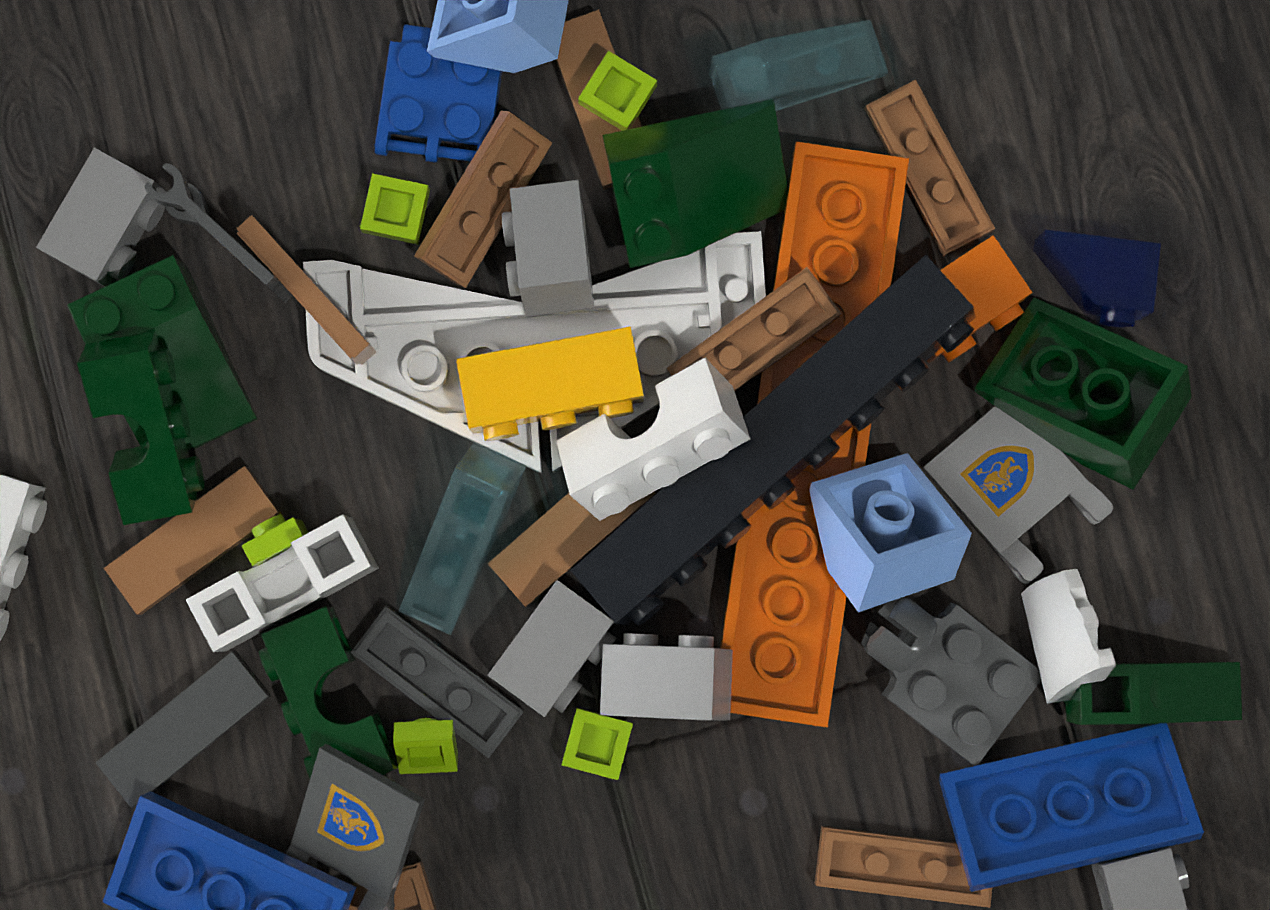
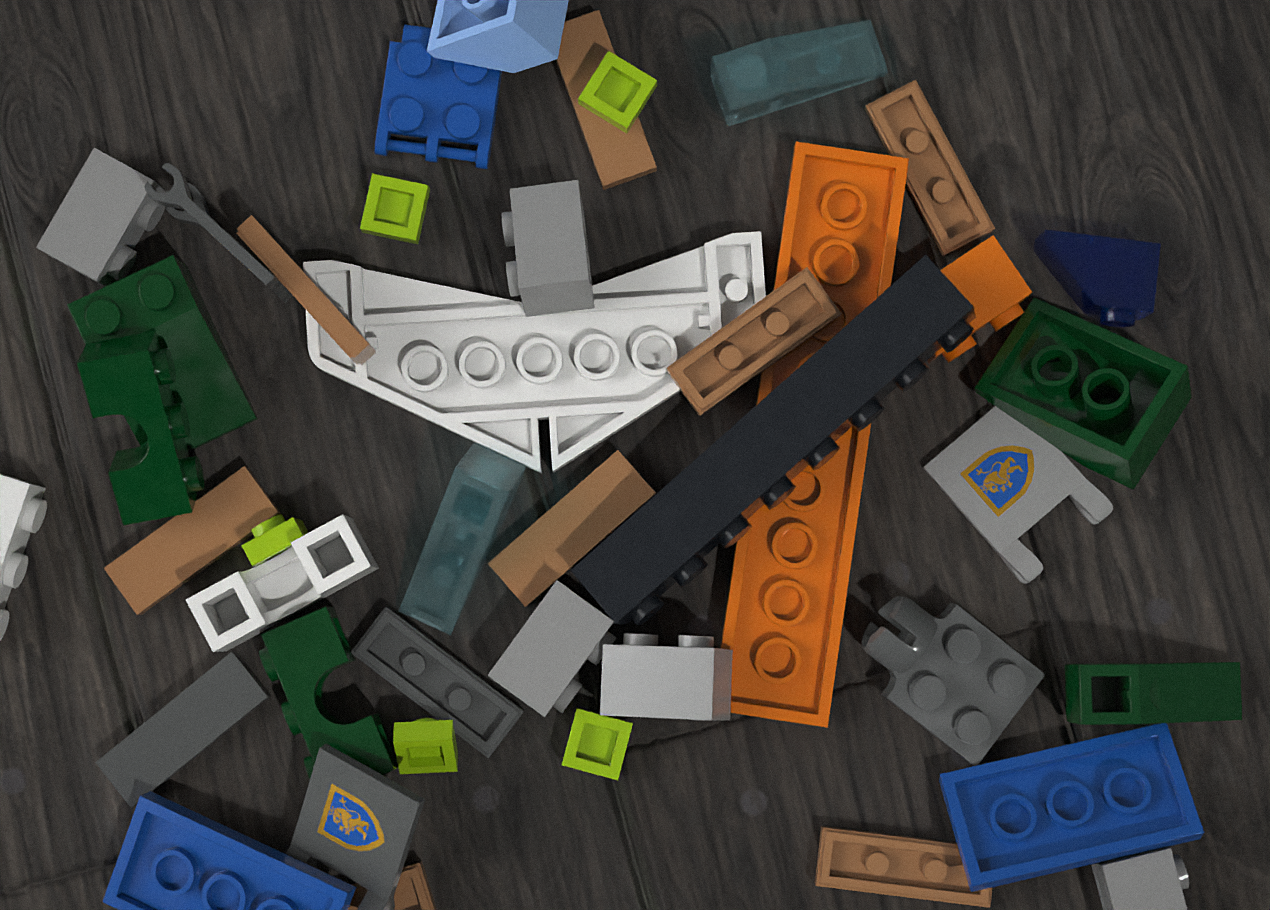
medium nougat tile [414,110,552,288] -> none
yellow brick [456,326,644,441] -> none
white arch [556,357,750,521] -> none
dark green slope [602,99,788,268] -> none
light blue slope [809,453,972,612] -> none
white slope [1021,569,1116,703] -> none

